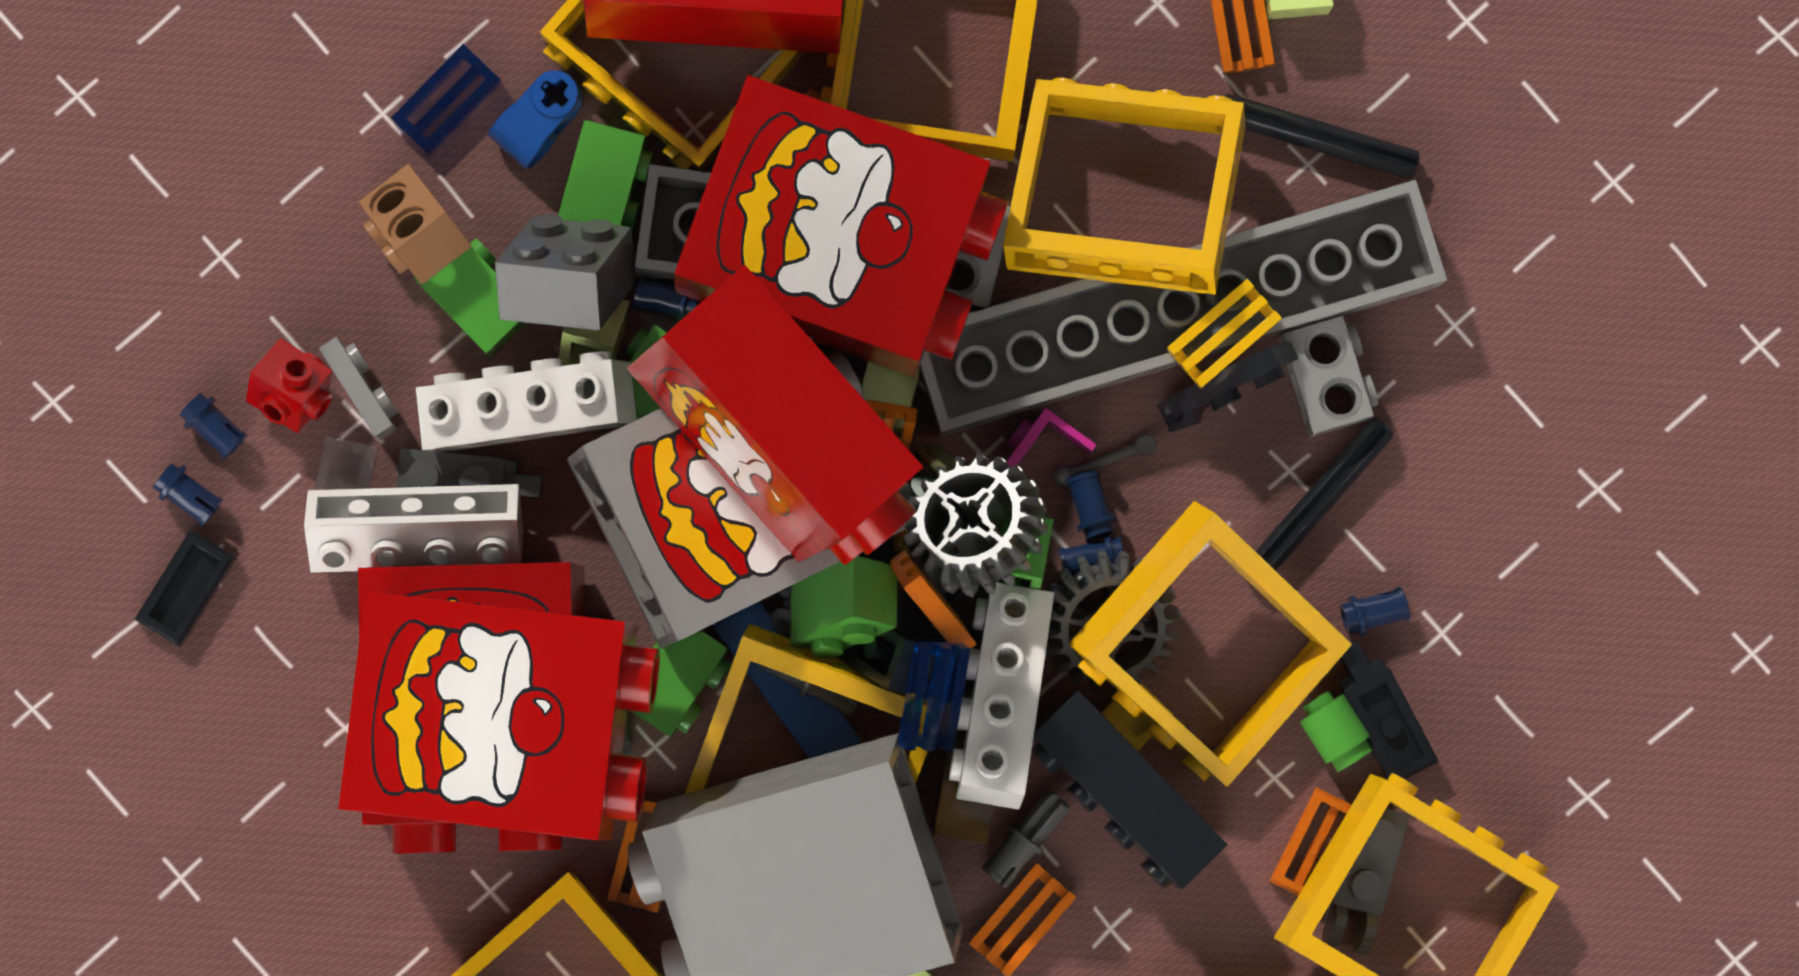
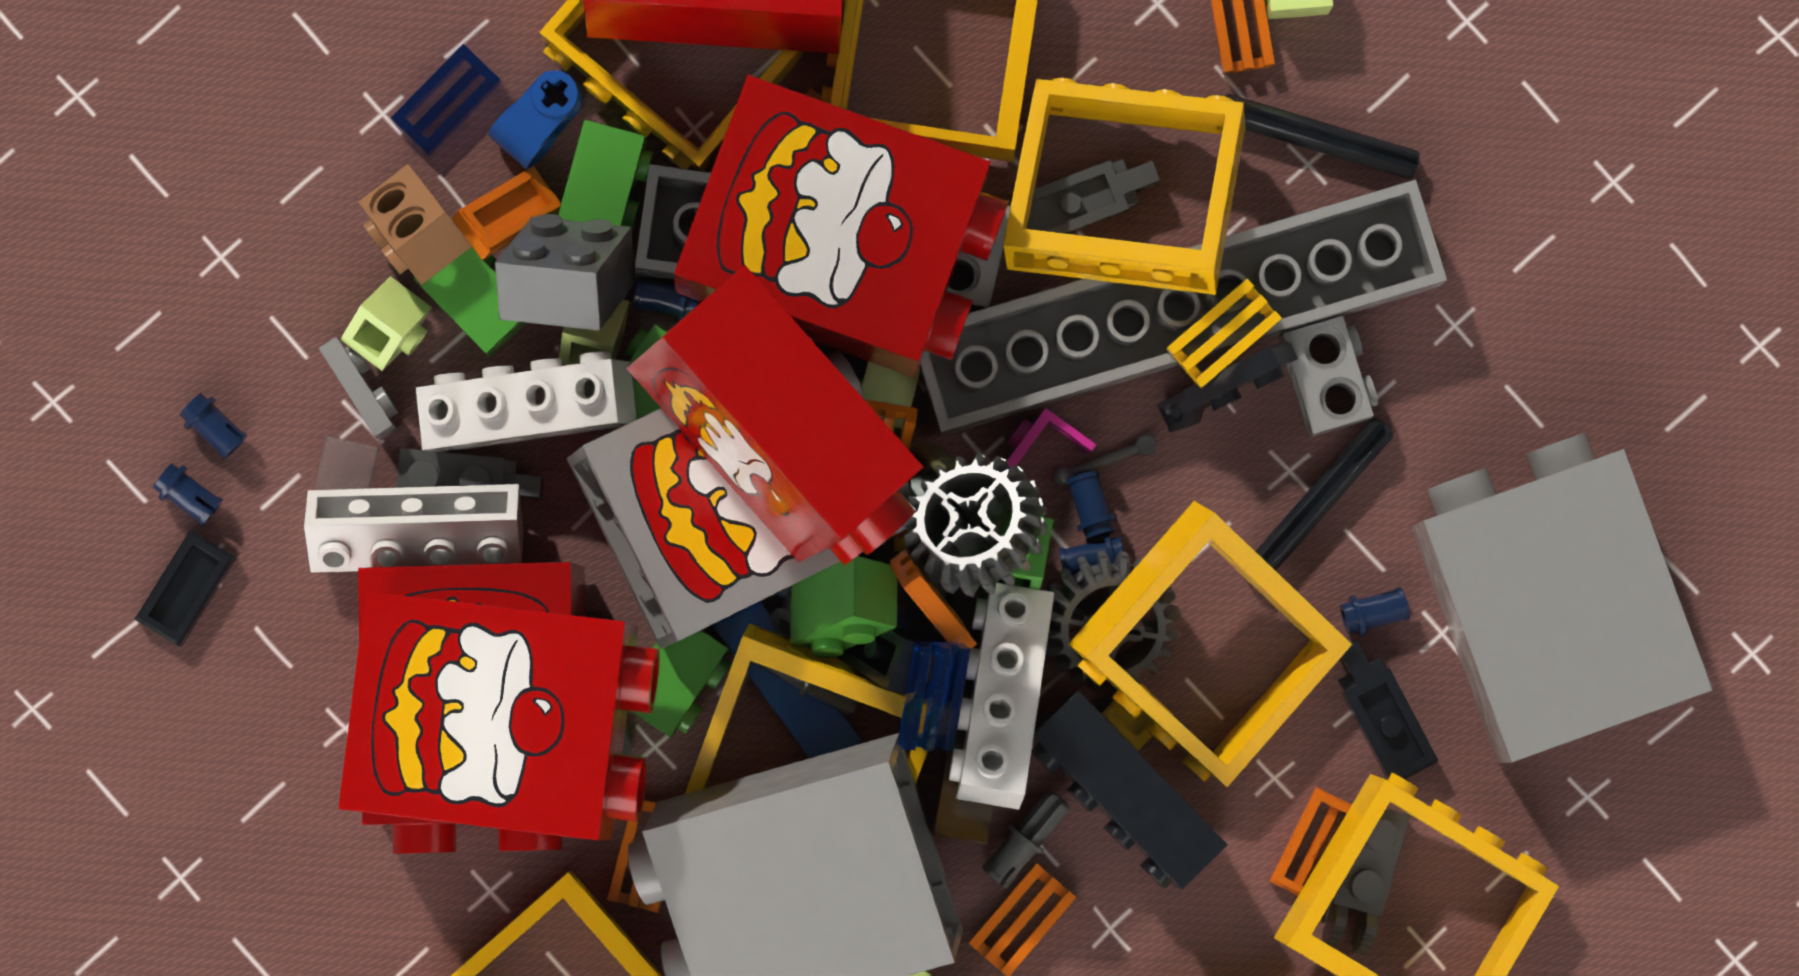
red brick [246,338,333,434] -> none
bright green brick [1299,690,1373,772] -> none
none -> yellowish green brick [340,276,432,371]
none -> orange tile [451,166,561,260]
none -> dark grey hinge [1027,160,1161,234]
none -> light grey brick [1411,433,1713,763]

